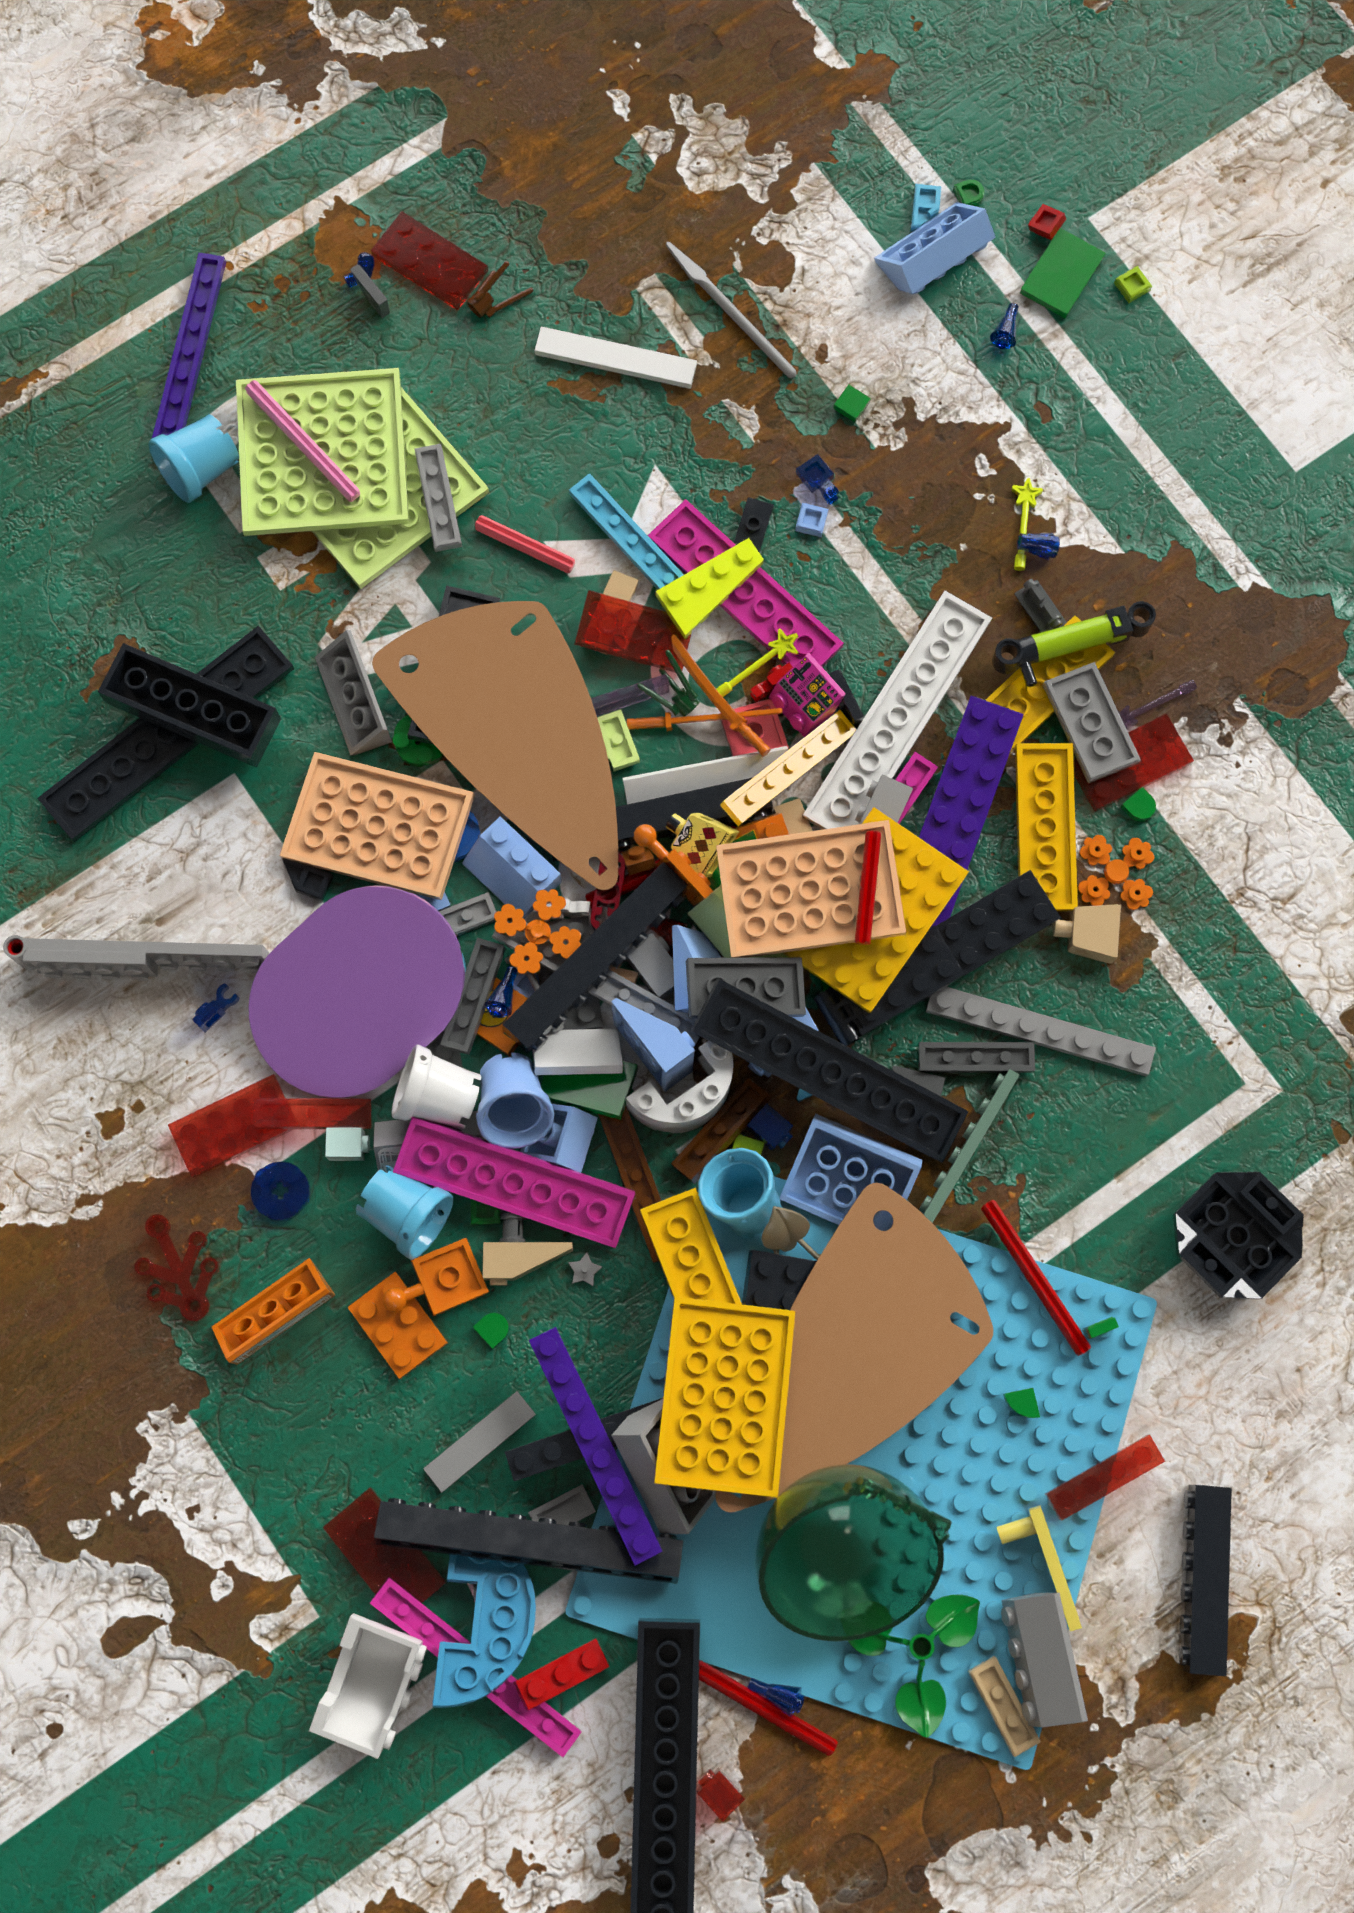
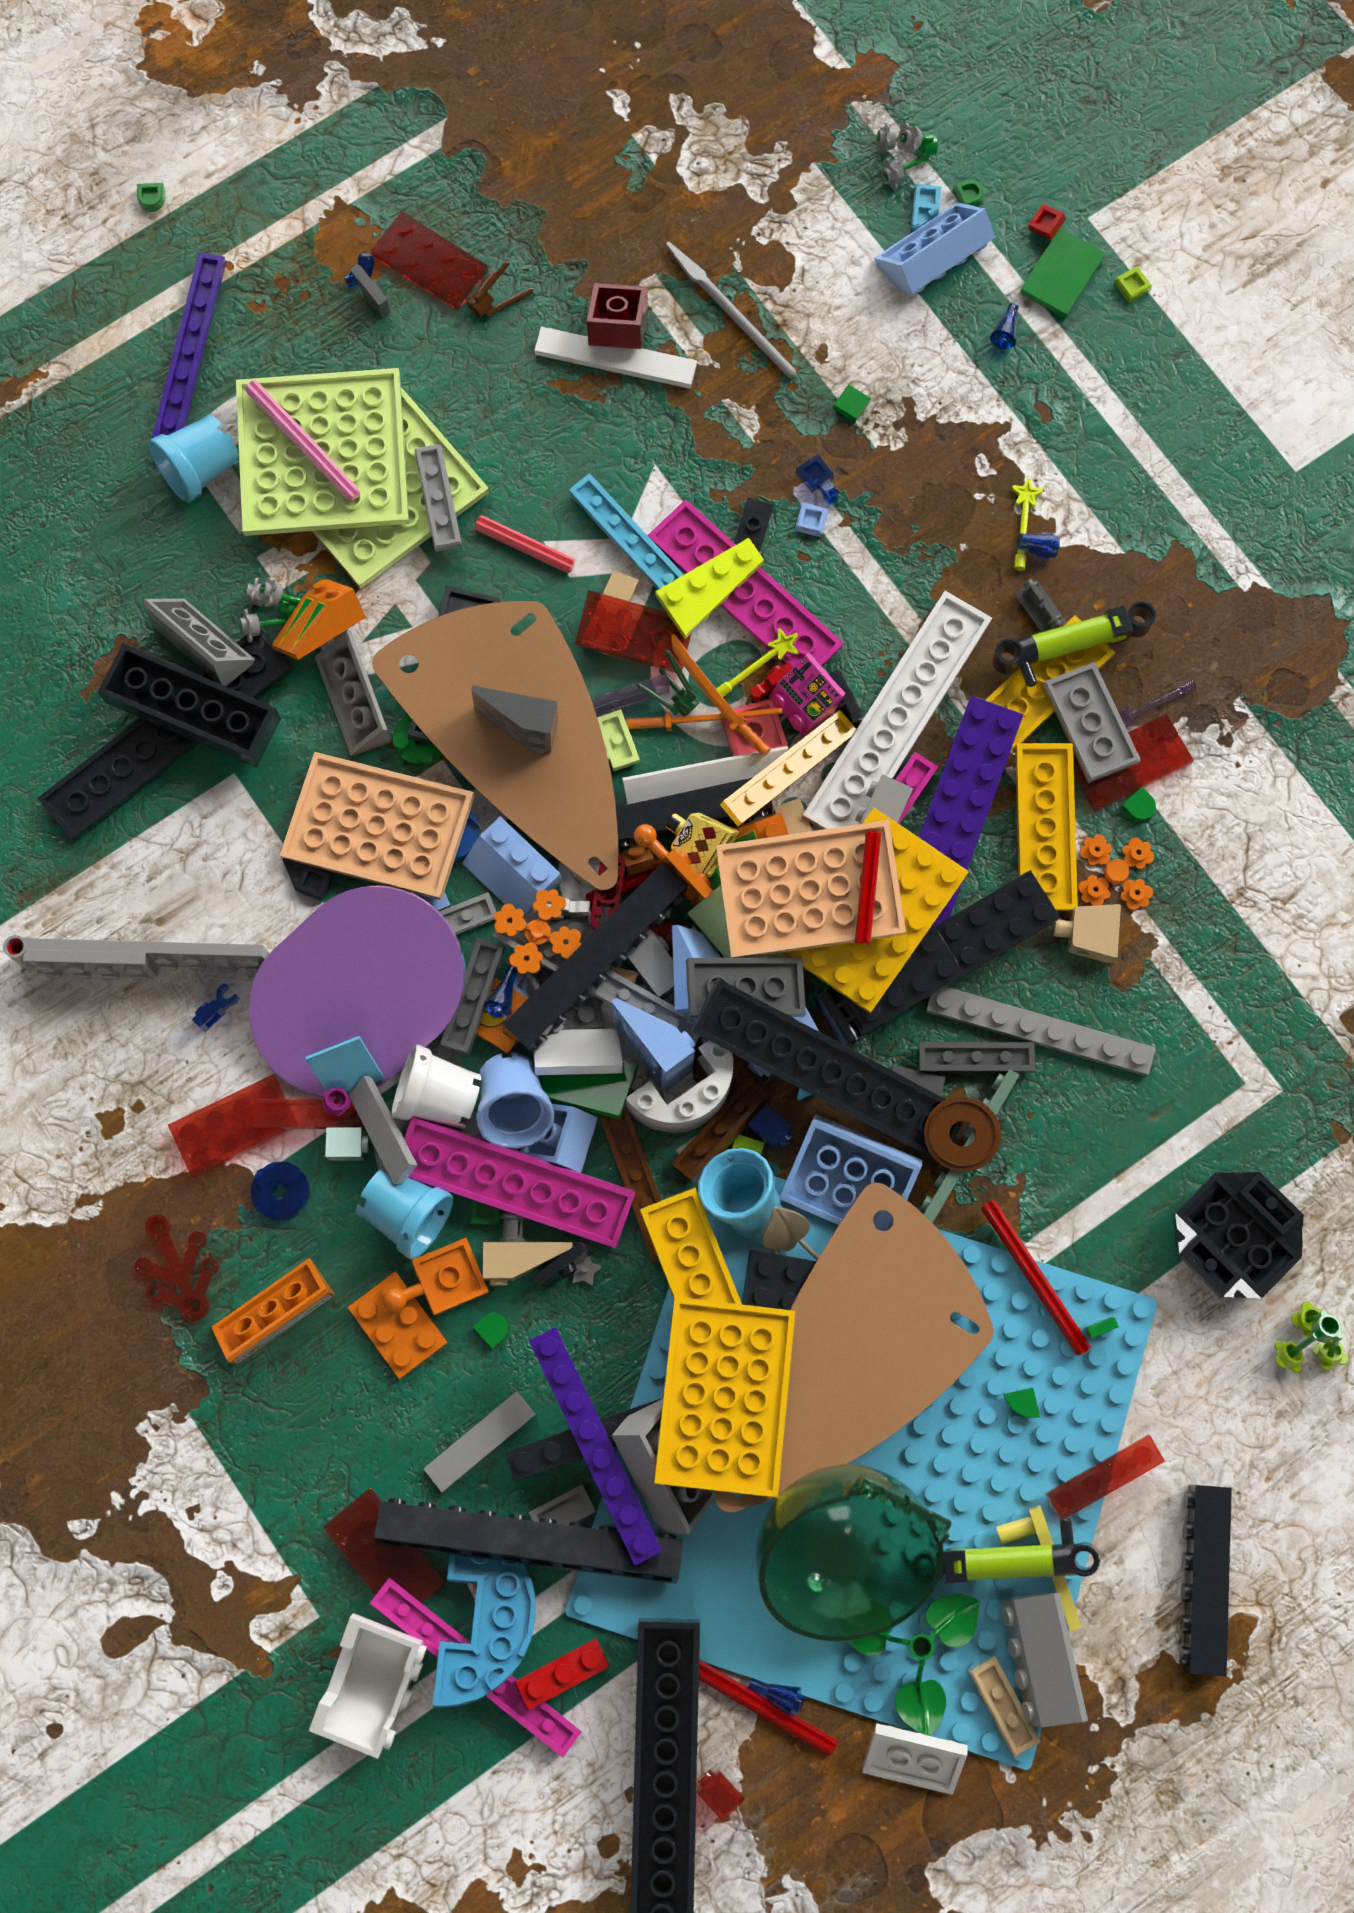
none -> green tile [137,183,165,212]
none -> light grey slope [142,599,255,686]
none -> light grey plant [238,577,302,642]
none -> orange slope [272,579,366,660]
none -> medium azure piece [306,1036,384,1093]
none -> magenta plate [322,1088,351,1116]
none -> light grey tile [349,1076,417,1185]
none -> dark grey slope [471,685,558,753]
none -> black plate [534,1242,594,1287]
none -> dark red brick [586,283,648,349]
none -> white plate [862,1723,968,1795]
none -> light grey plant [876,123,938,190]
none -> piece [914,1518,1101,1584]
none -> reddish brown piece [924,1097,1001,1172]
none -> plant [1274,1302,1348,1373]

